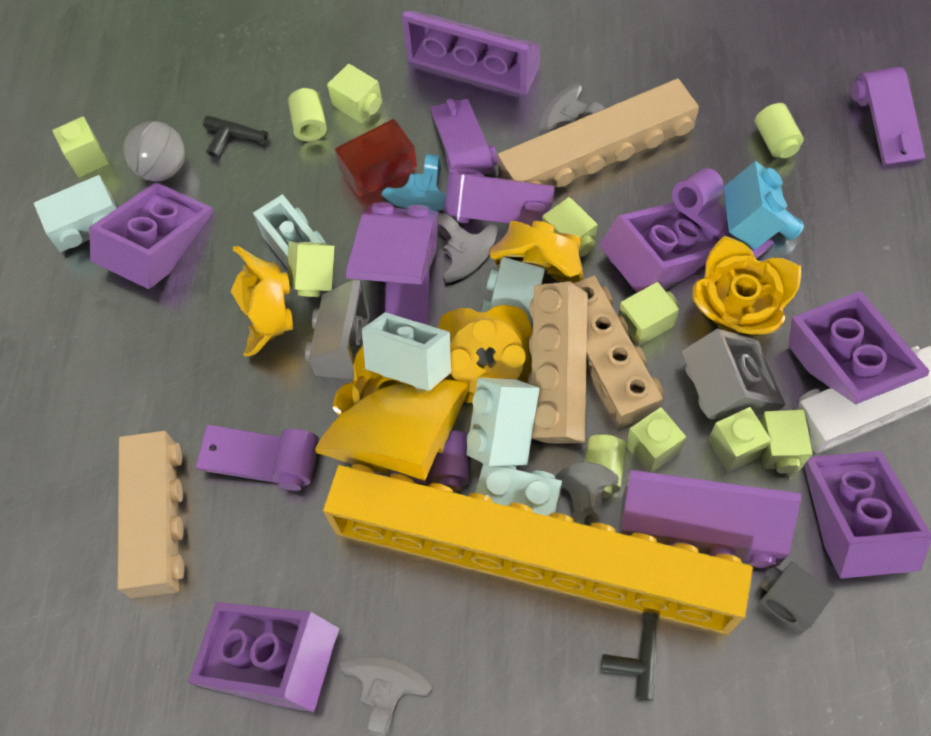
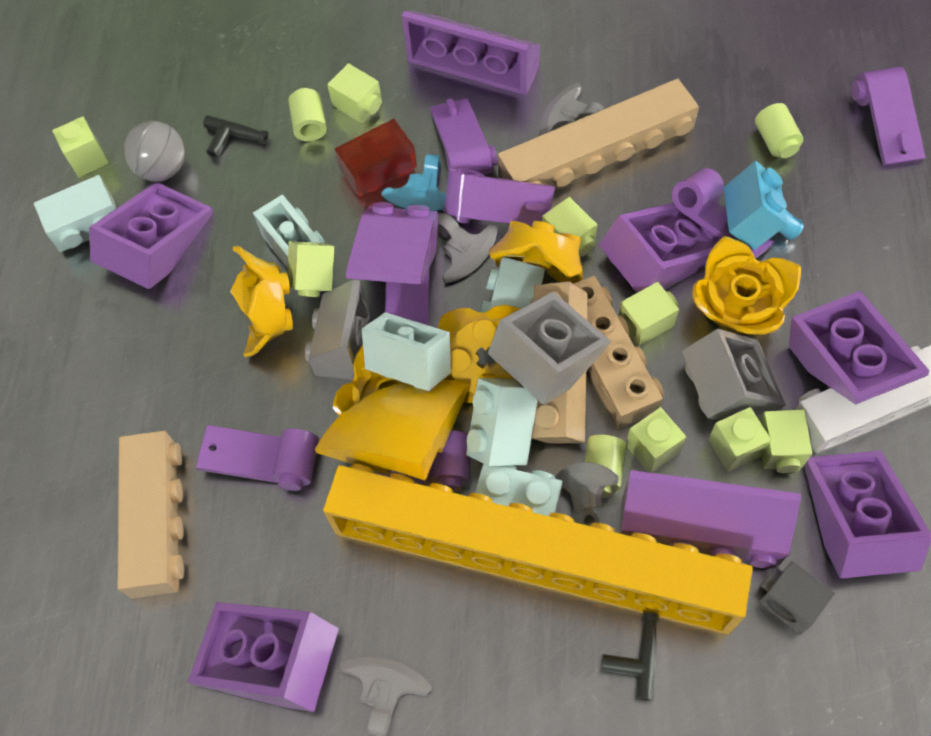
none -> light grey slope [487,291,611,405]

